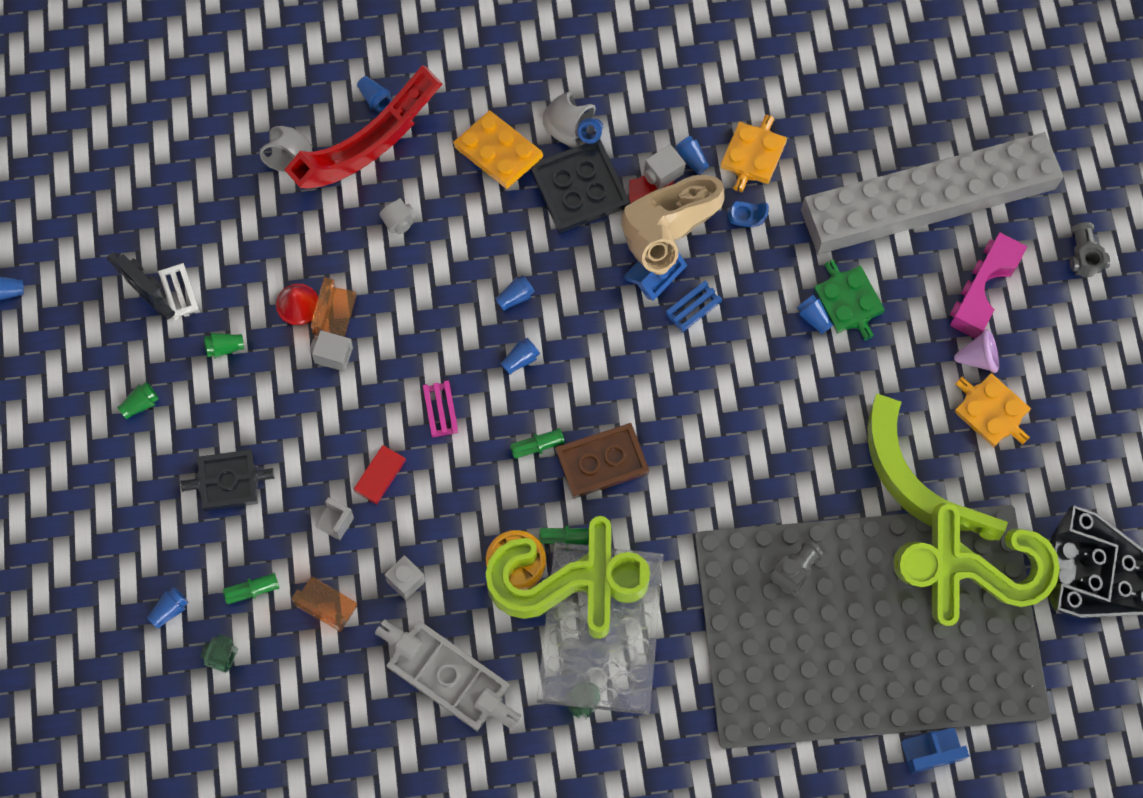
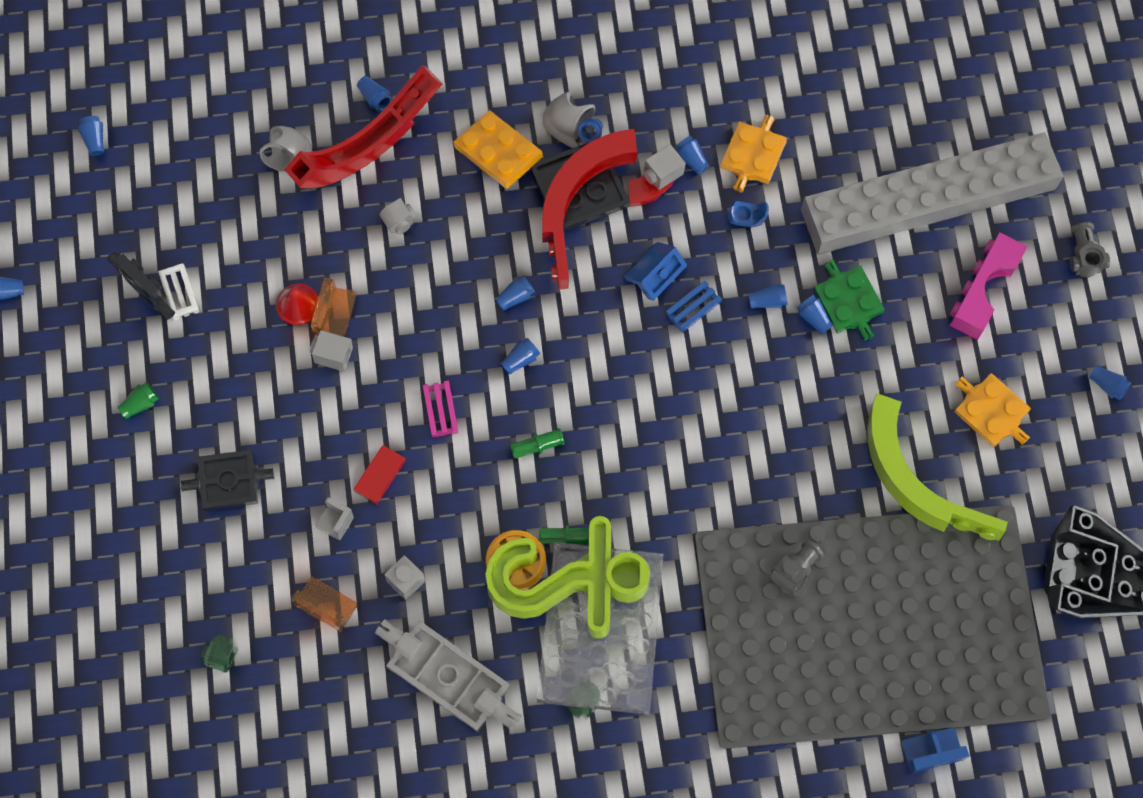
blue cone [147,587,189,629] -> none
green cone [204,333,244,359] -> none
green axle [223,572,280,604] -> none
reddish brown plate [555,423,649,499] -> none
tan piece [621,175,725,275] -> none
lime piece [893,503,1060,626] -> none
lavender hat [954,329,999,373] -> none
none -> blue cone [77,116,104,156]
none -> red arch [542,129,637,290]
none -> blue cone [749,283,788,309]
none -> blue cone [1089,365,1131,400]

